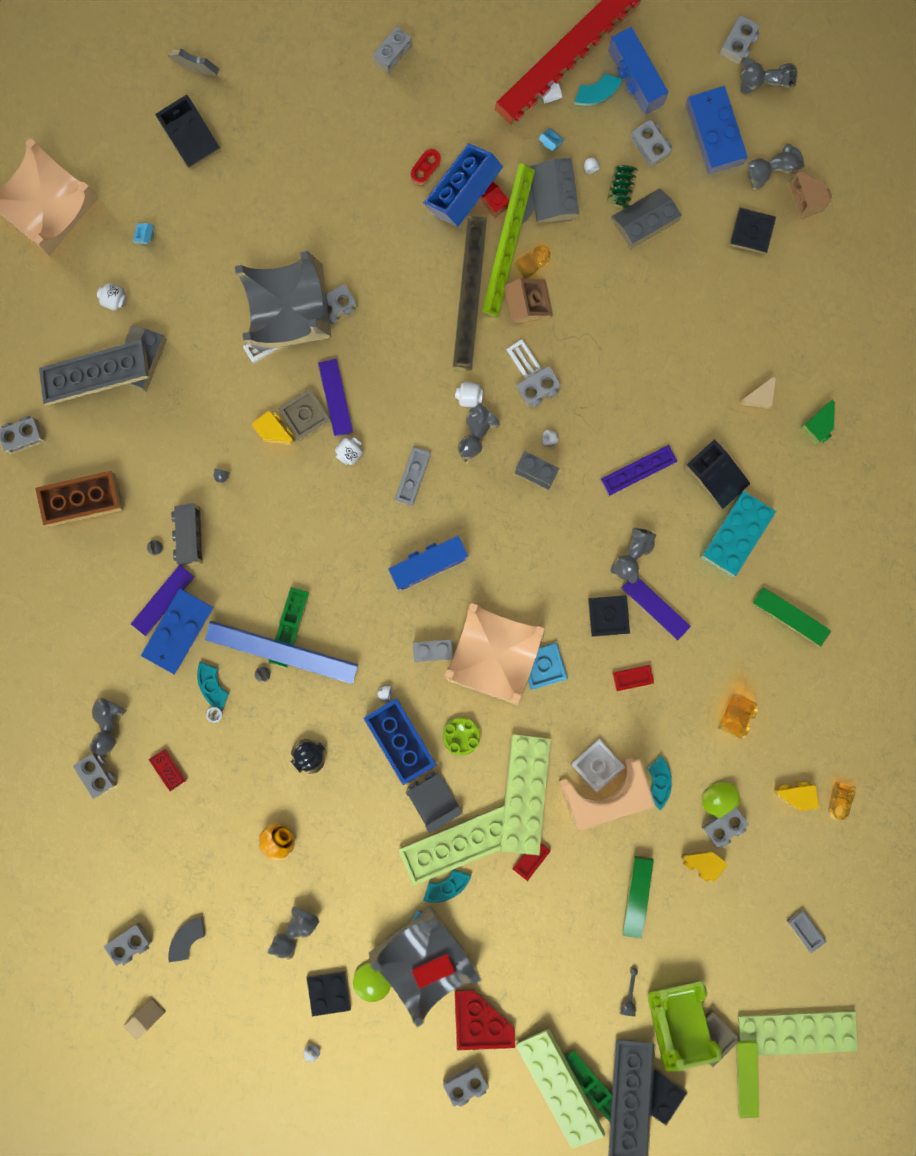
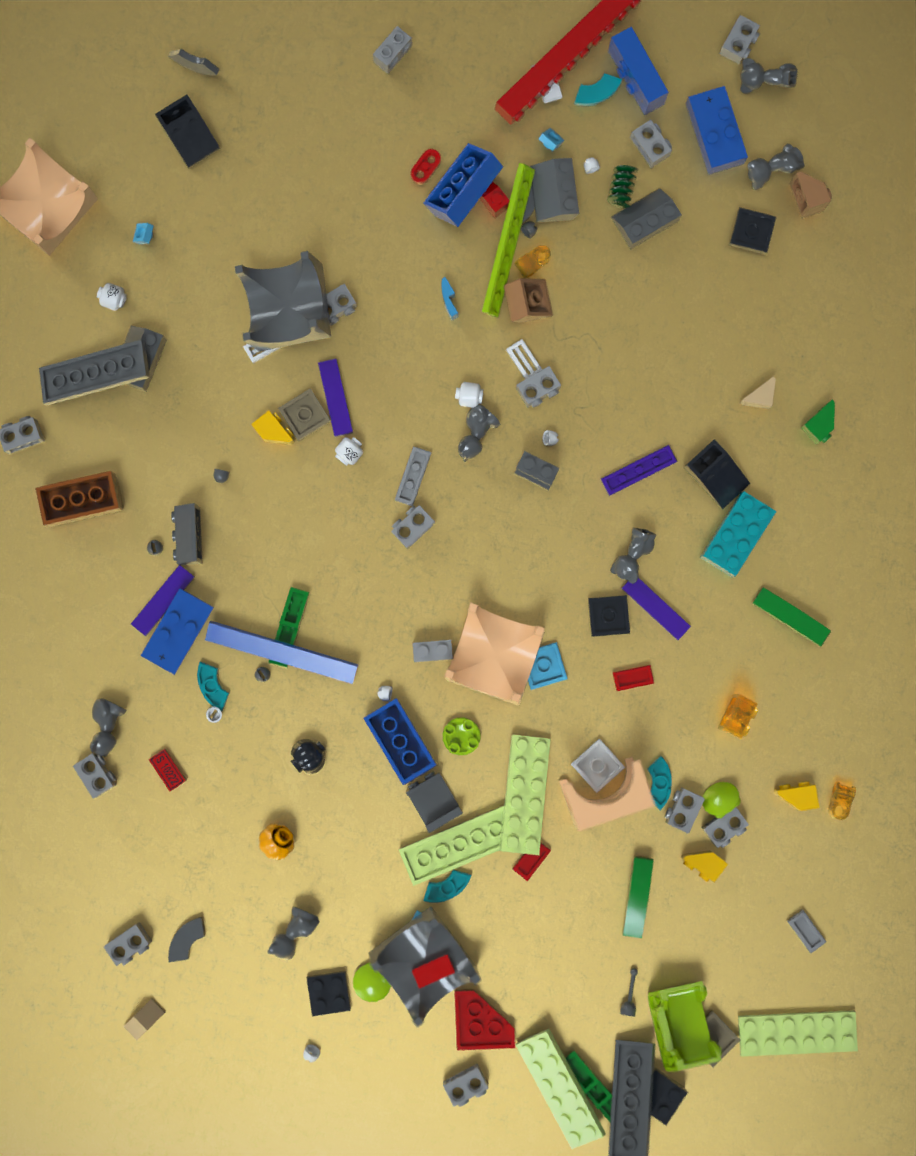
blue brick [388,536,468,592] -> none
clear smoke brick [453,216,487,372] -> none
lime tile [736,1040,759,1118] -> none
none -> light grey brick [391,505,435,549]
none -> dark azure slope [441,277,458,320]
none -> dark grey hinge [521,221,537,238]
none -> light grey brick [664,787,705,834]

